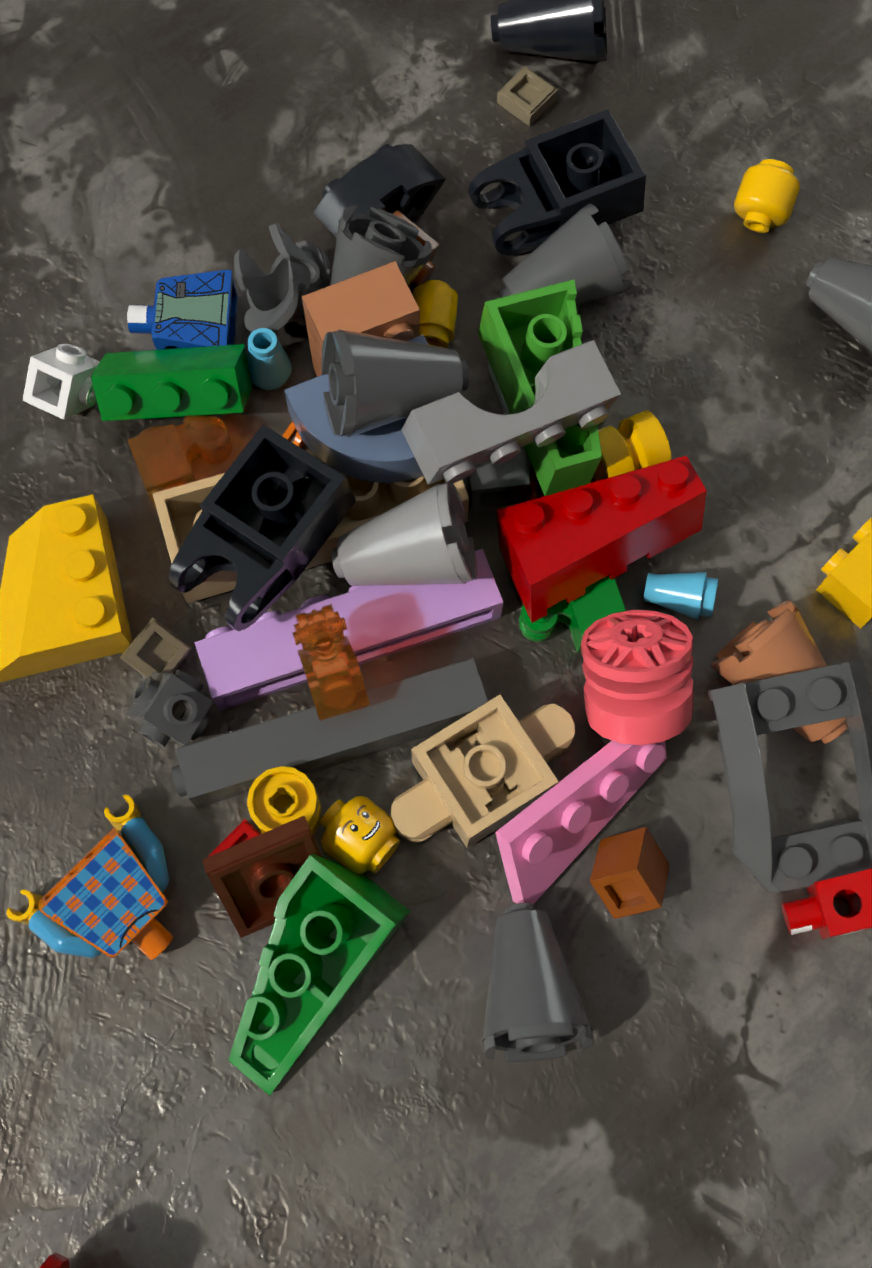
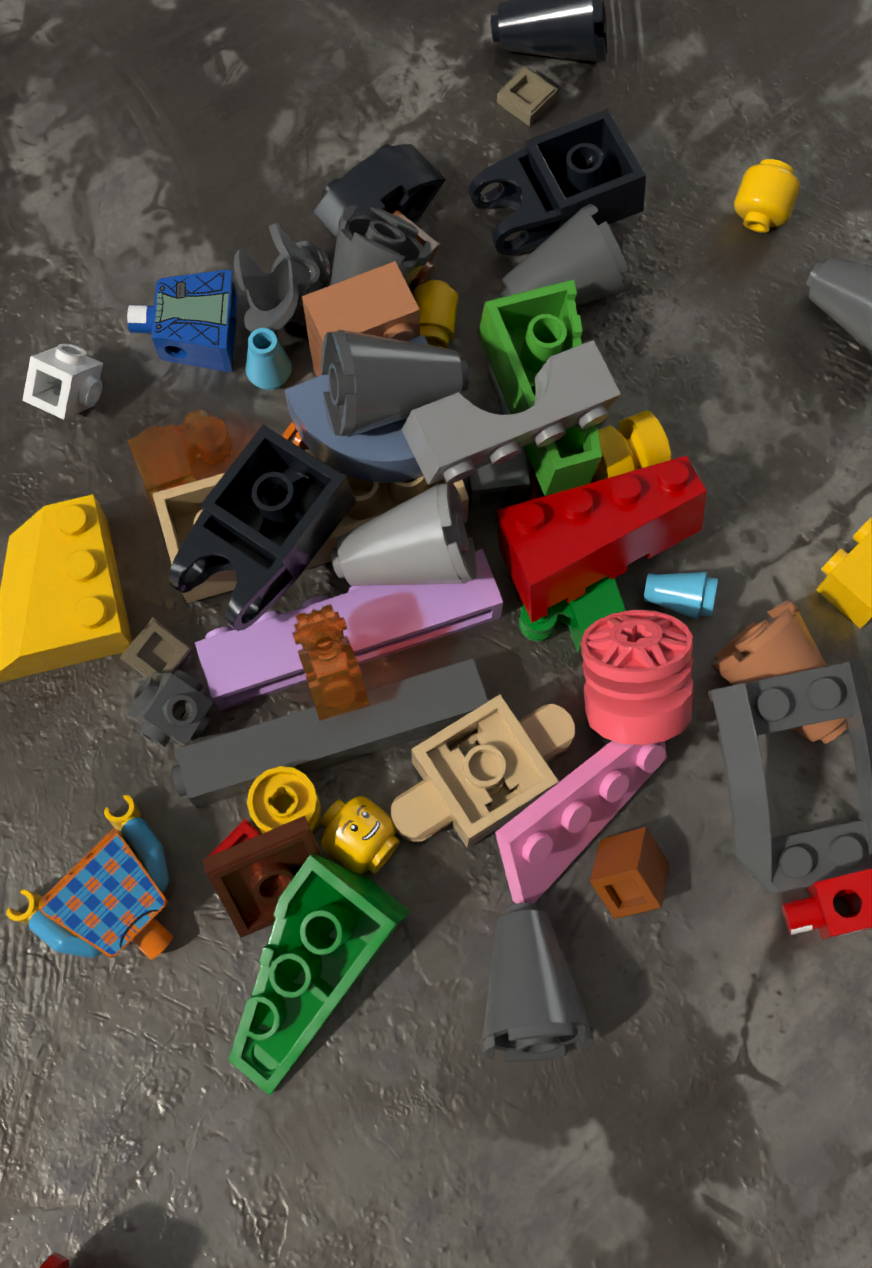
green brick [91,344,252,421] -> none

